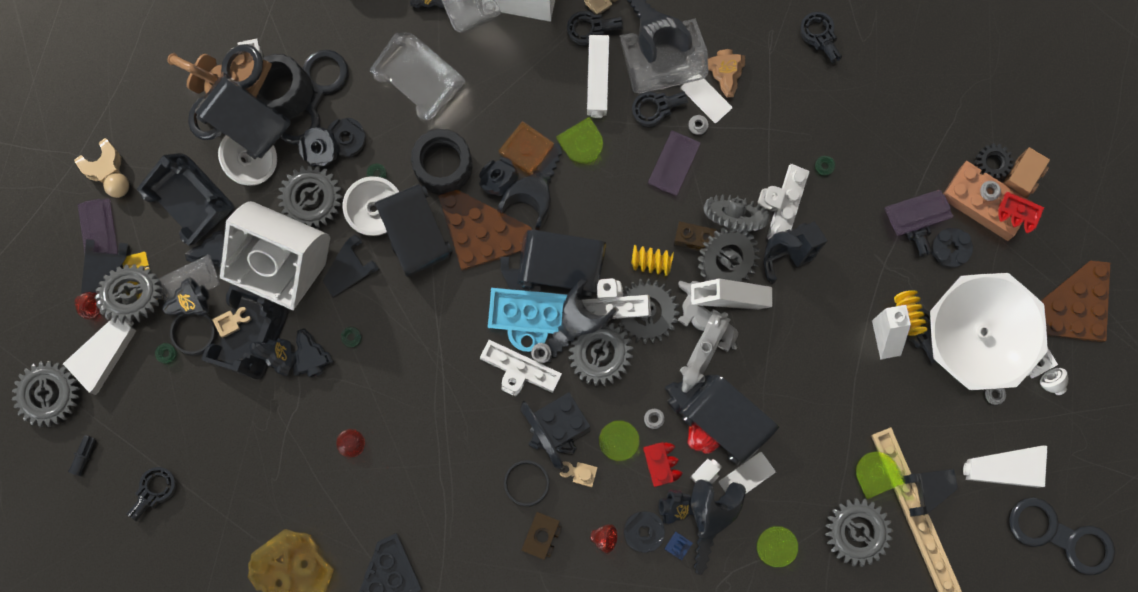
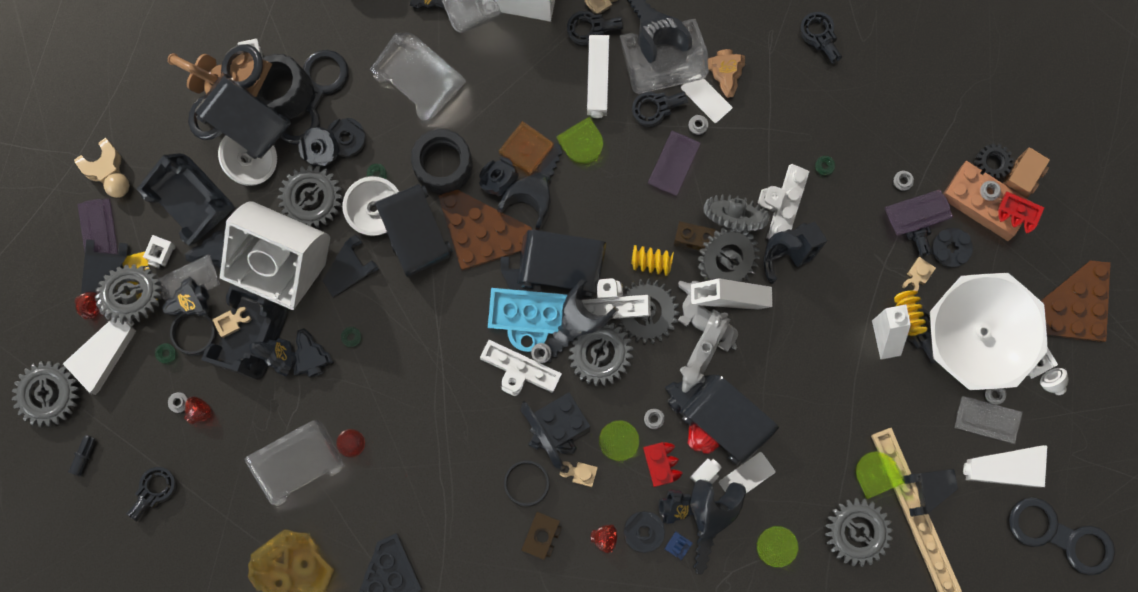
none -> white brick [143,235,176,268]
none -> light grey plate [168,392,189,413]
none -> clear red brick [184,397,212,424]
none -> clear windscreen [244,420,344,506]
none -> light grey plate [894,171,914,191]
none -> tan plate [902,257,936,291]
none -> clear piece [954,396,1022,444]

